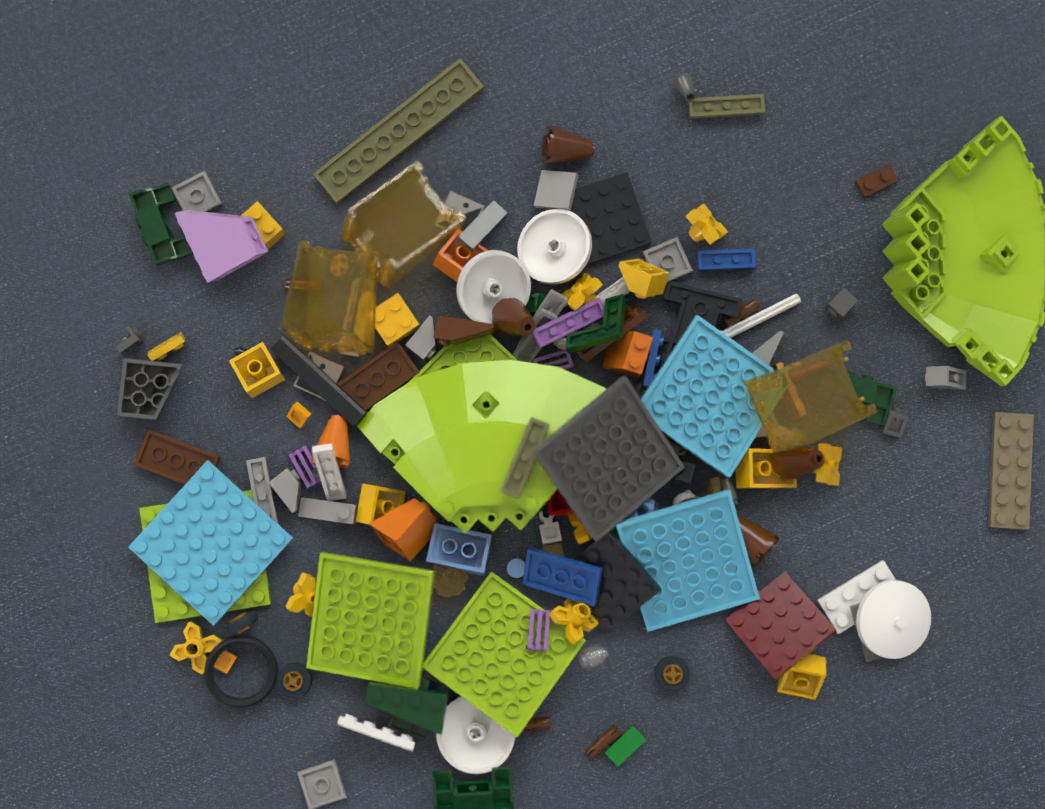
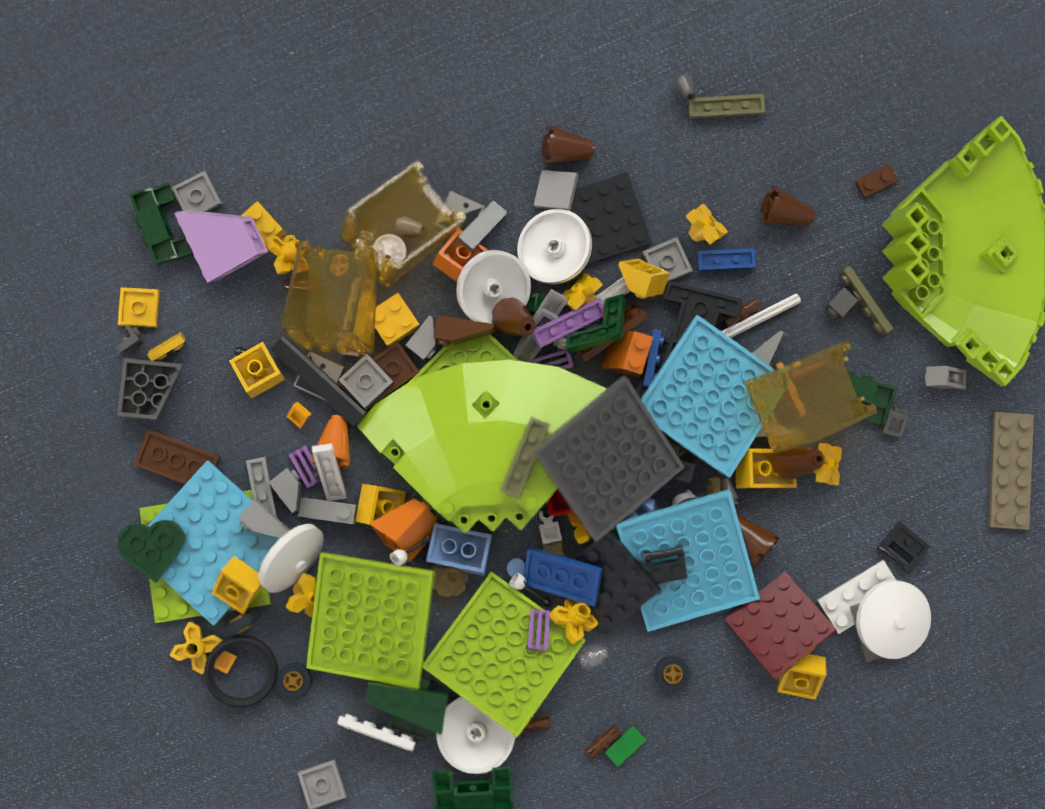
olive plate [313,58,484,204] -> none
none -> yellow tile [118,287,160,328]
none -> dark green plate [118,520,187,583]
none -> yellow slope [211,556,262,615]
none -> light grey slope [238,500,291,538]
none -> white dish [259,524,324,593]
none -> yellow plant [265,235,307,274]
none -> light grey plate [339,354,394,408]
none -> white wheel [372,234,407,270]
none -> white hinge [390,535,431,566]
none -> dark tan cone [395,216,425,236]
none -> hinge [509,572,551,606]
none -> black plate [643,544,688,584]
none -> reddish brown cone [760,186,815,226]
none -> olive plate [840,266,893,335]
none -> black plate [877,522,931,573]

